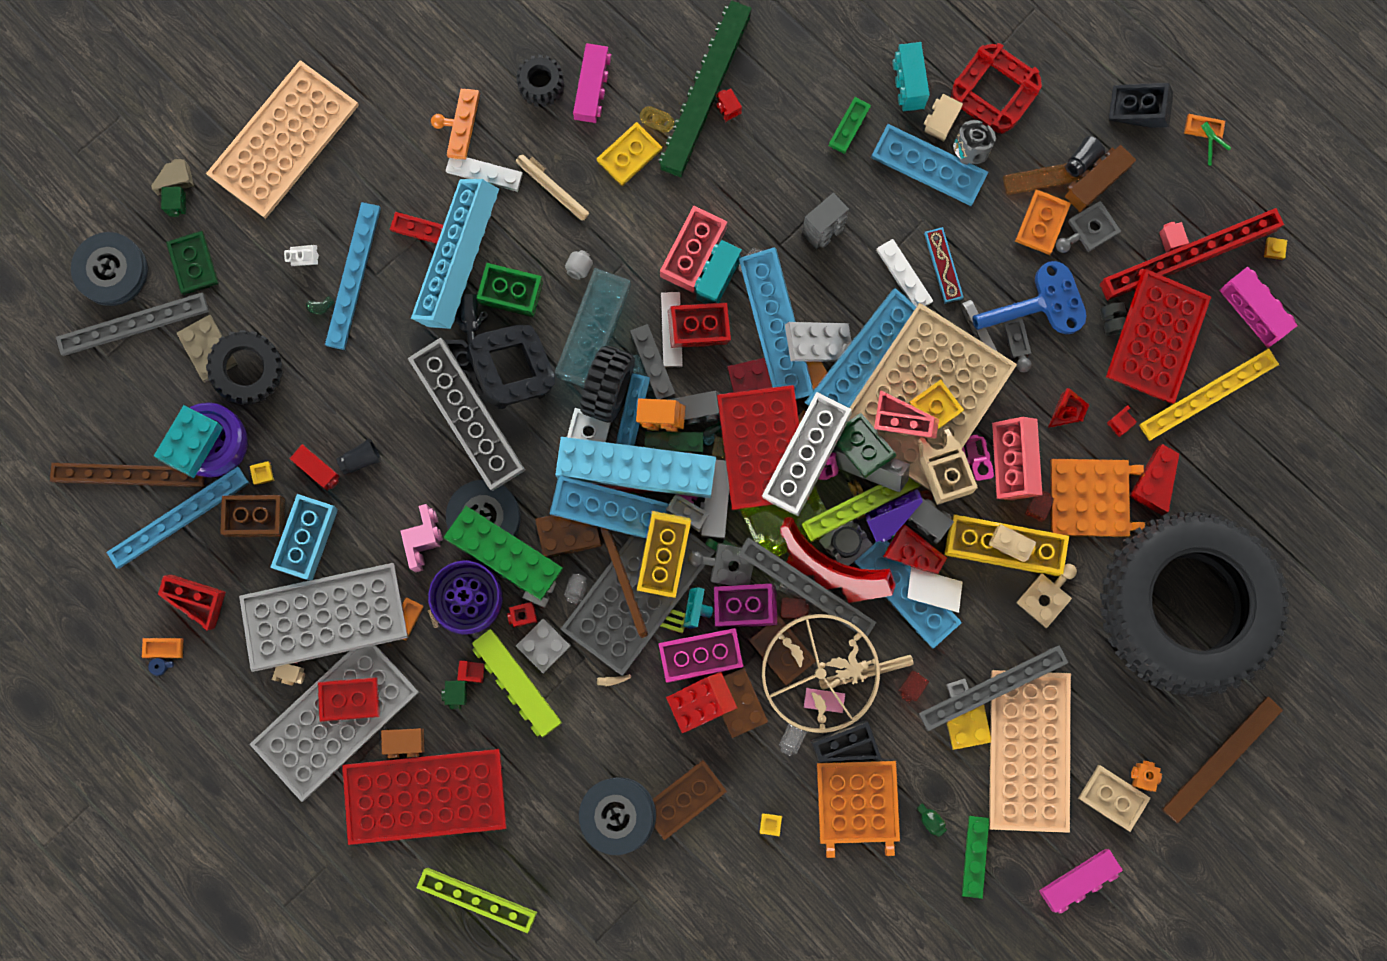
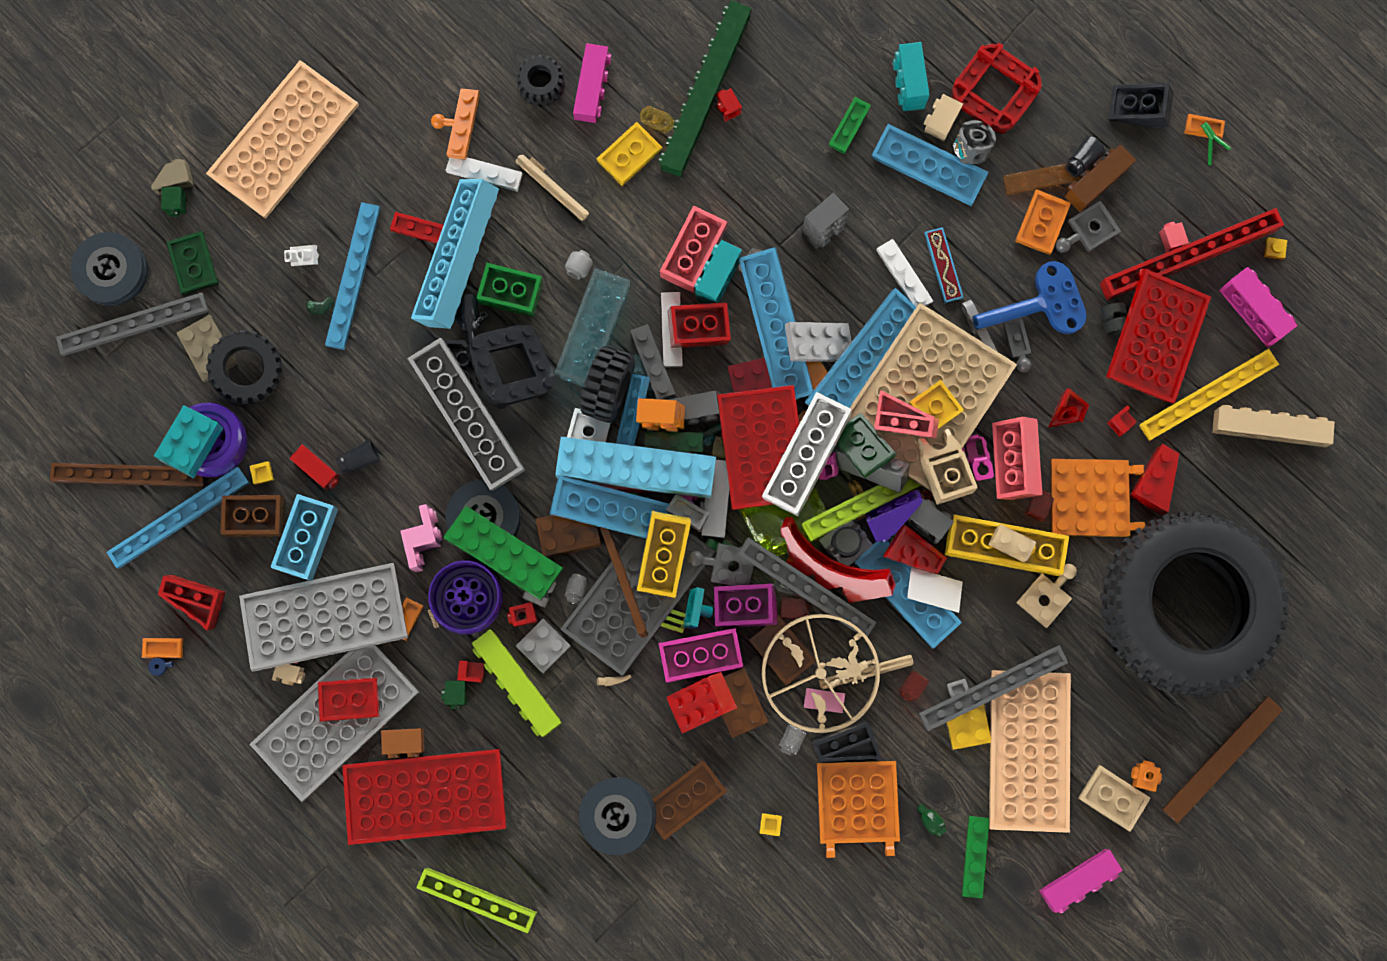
none -> tan brick [1212,405,1335,447]

